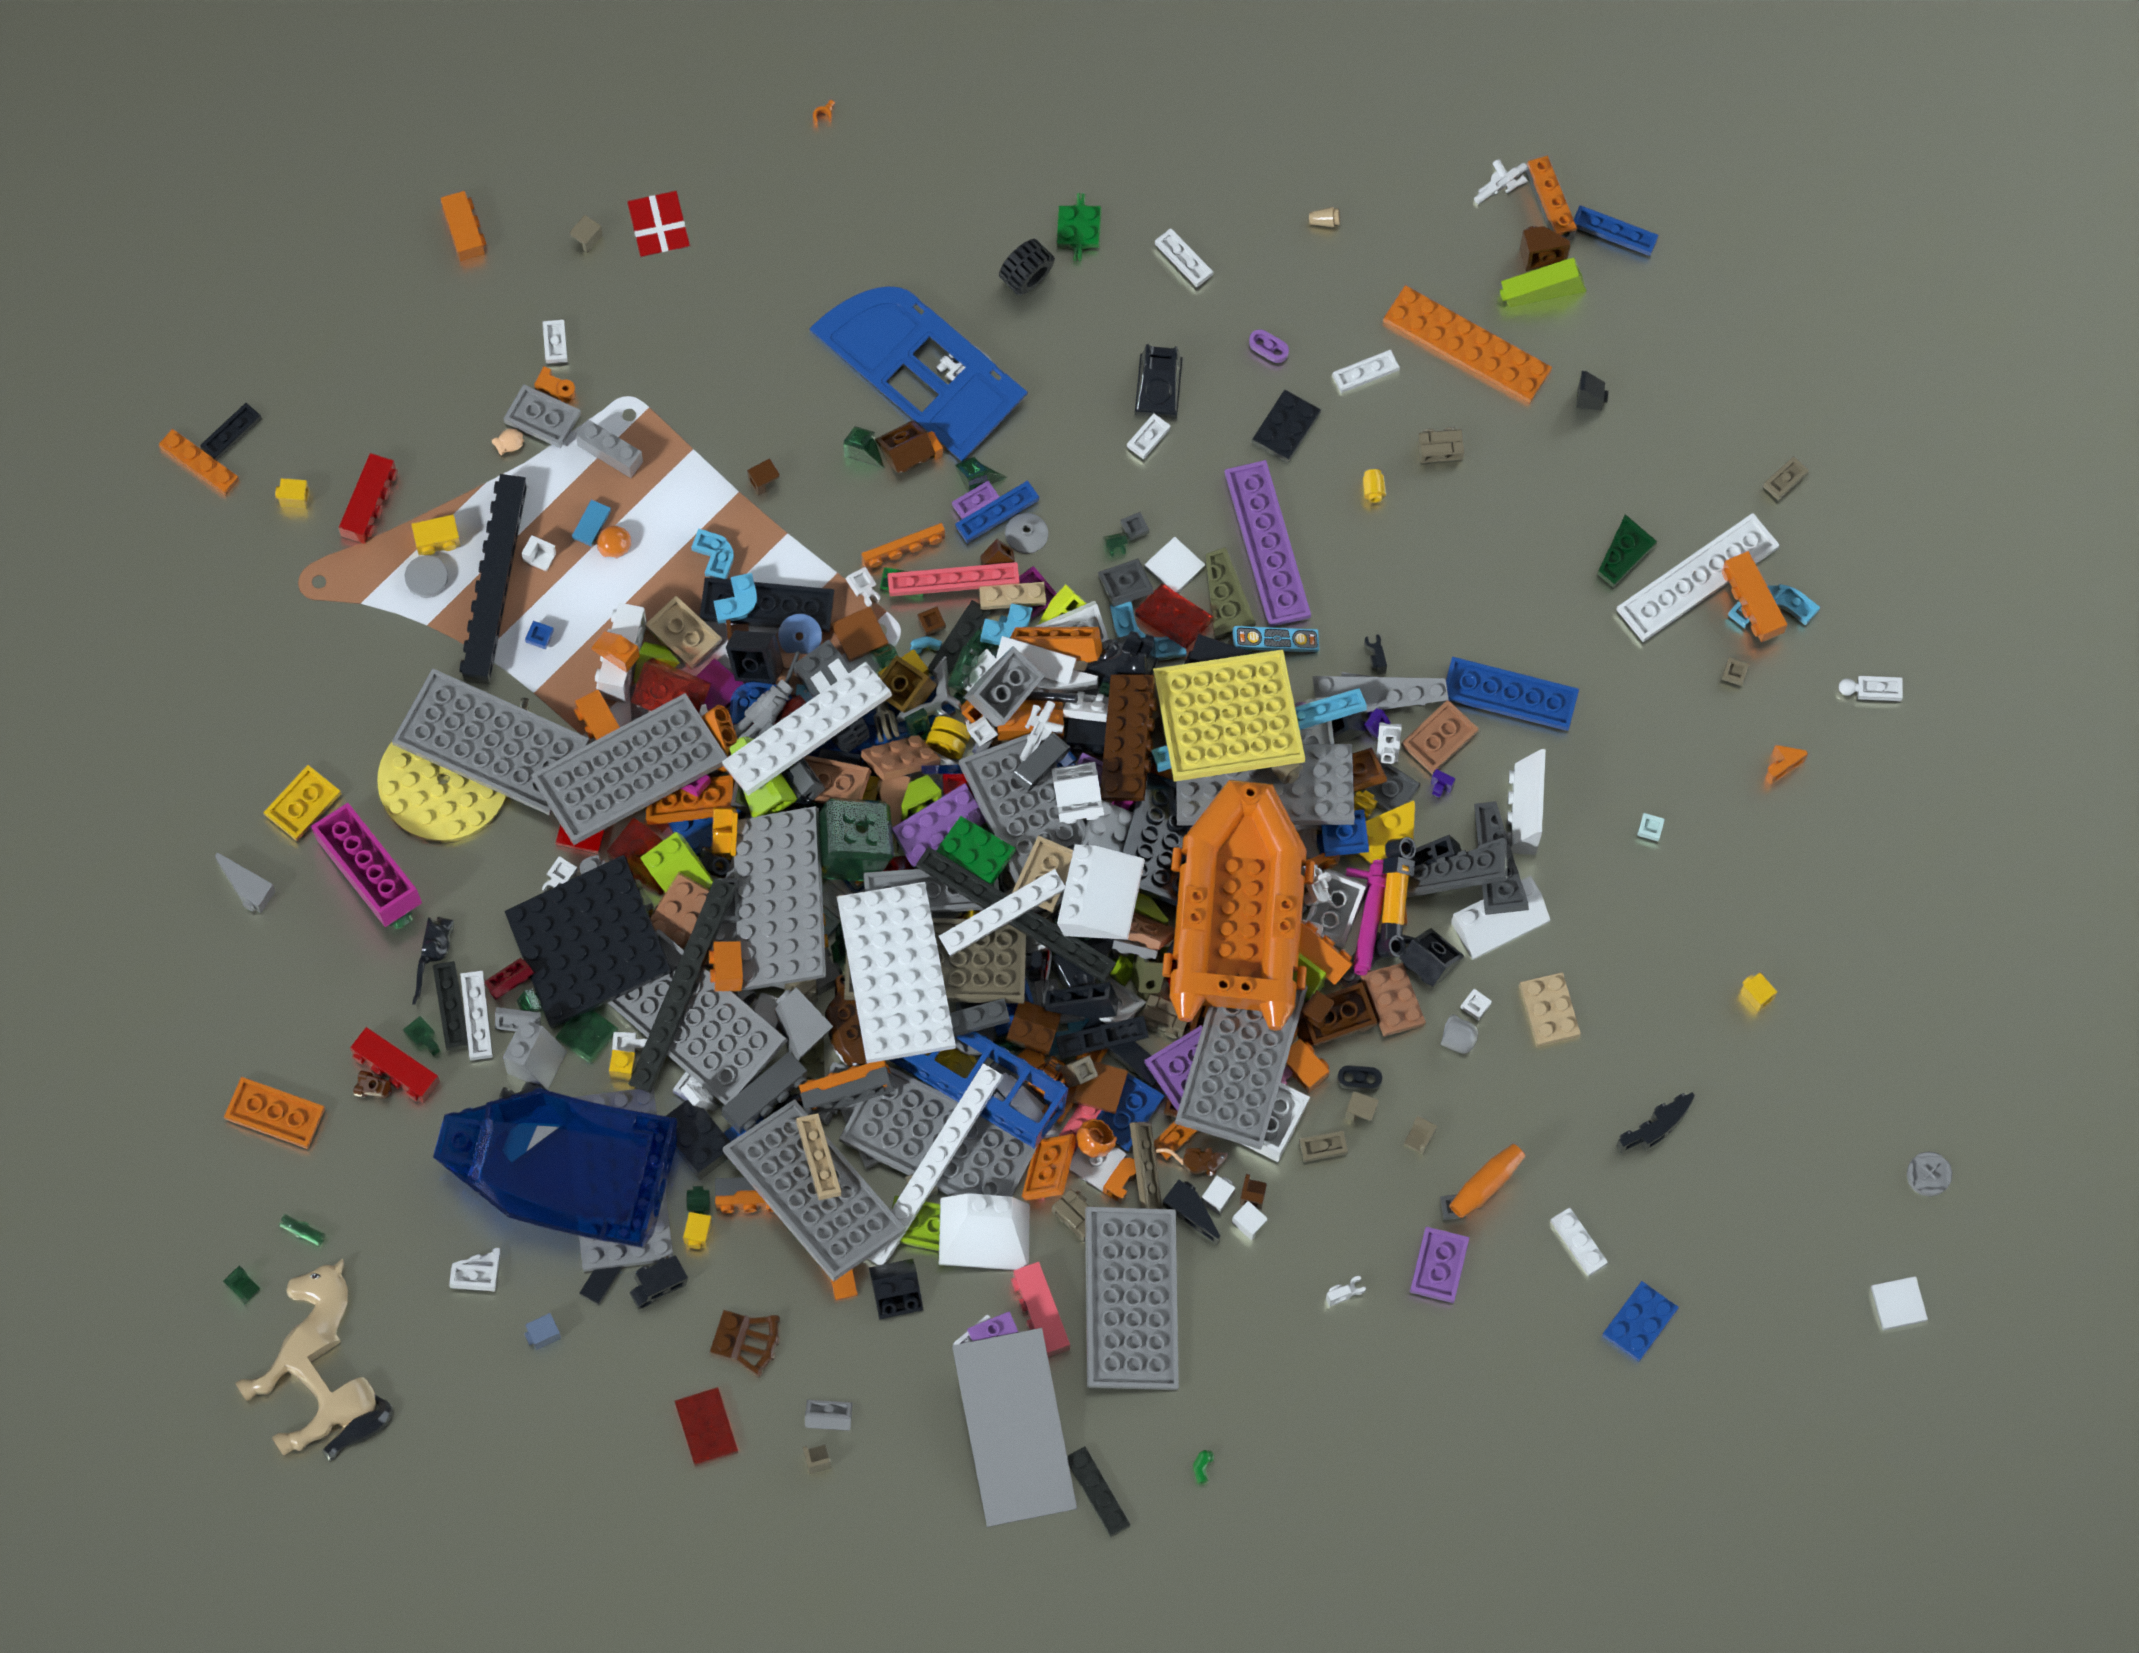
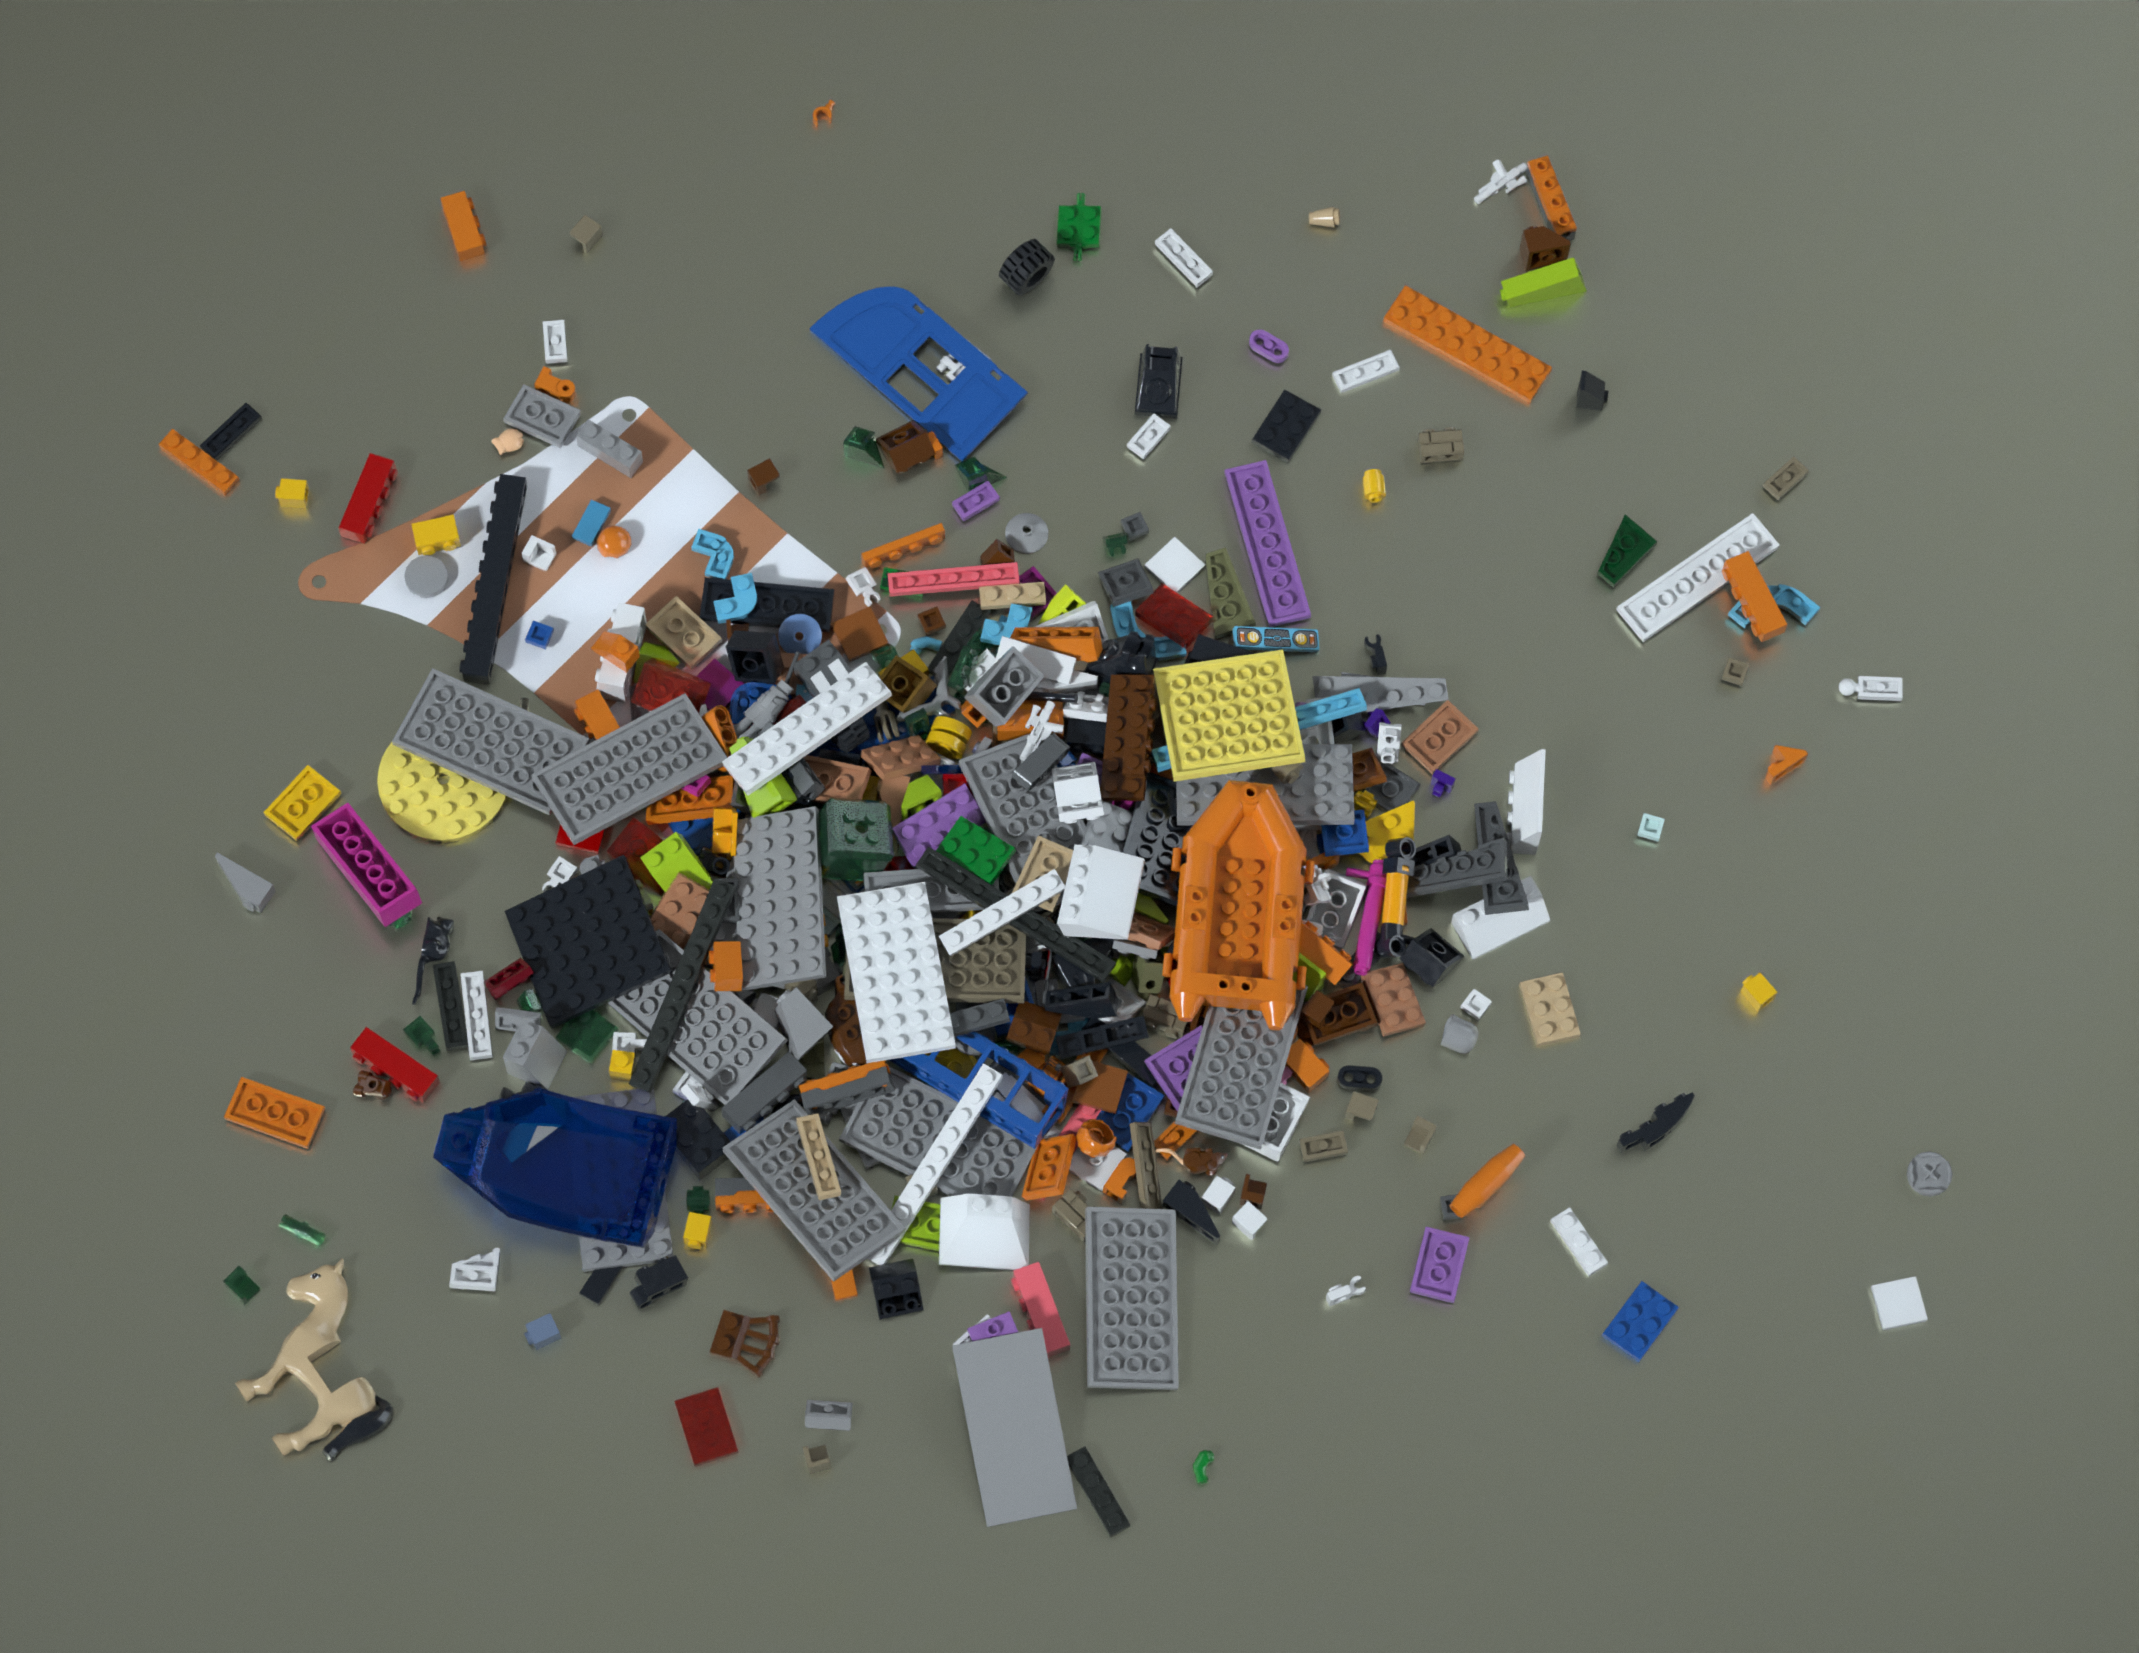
red sticker [627,190,690,257] -> none
blue plate [955,480,1039,543] -> none
white panel [964,716,998,746] -> none
blue plate [1446,656,1579,731] -> none
blue plate [1574,205,1659,256] -> none

